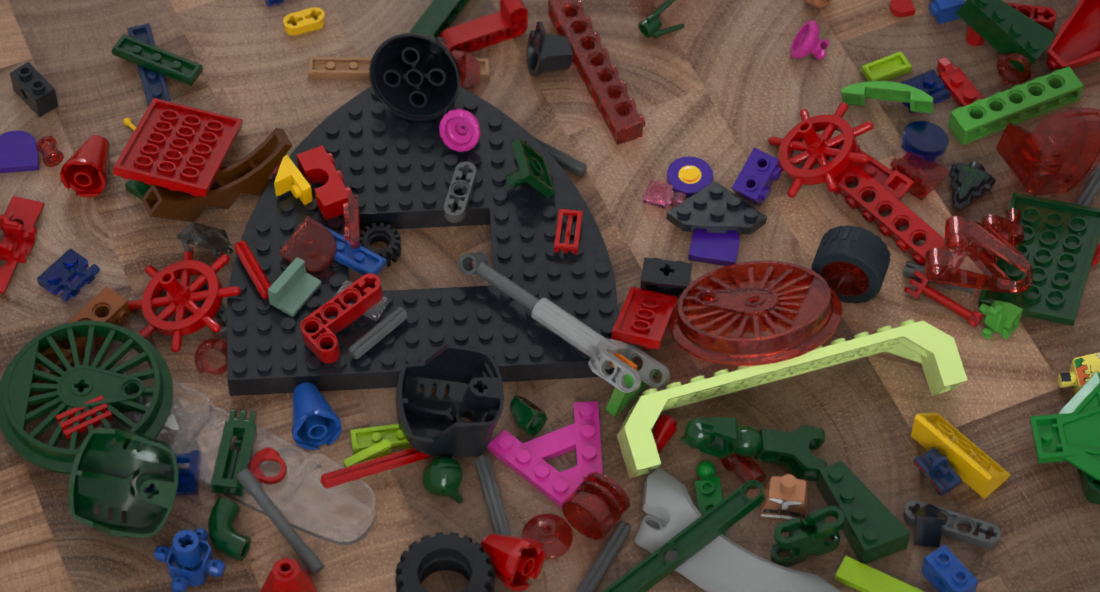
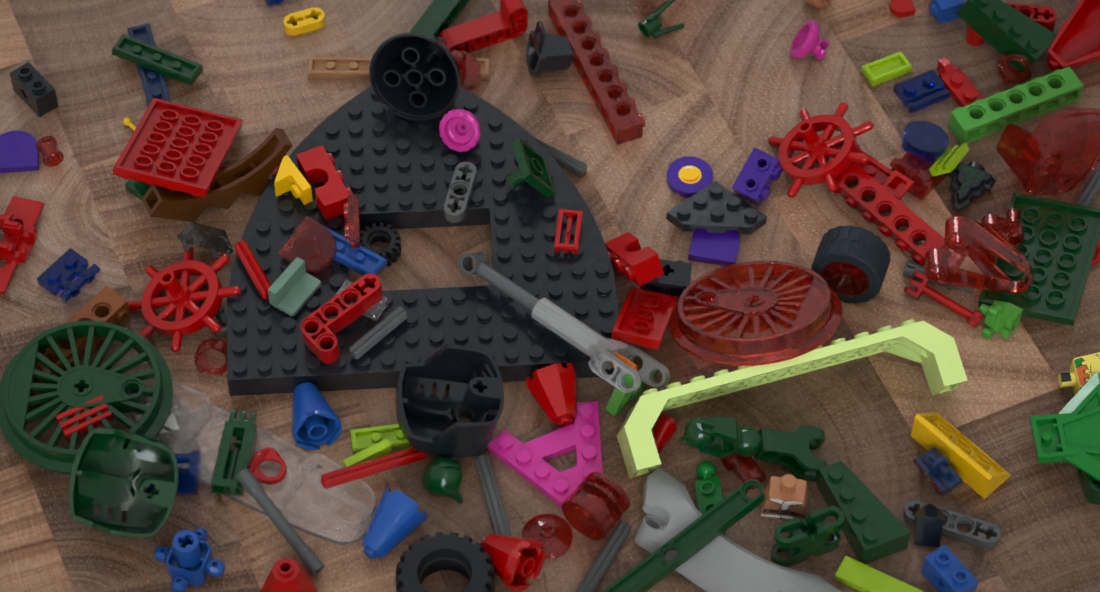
red cone [60,135,110,198] -> none
dark green cylinder [208,497,251,561] -> none
dark green rock [509,395,547,435] -> none
clear pink plate [643,180,686,209] -> none
bright green slope [841,81,934,113] -> none
none -> blue cone [361,487,428,560]
none -> red cone [525,363,578,427]
none -> red arch [605,232,664,286]
none -> lime tile [929,143,969,177]

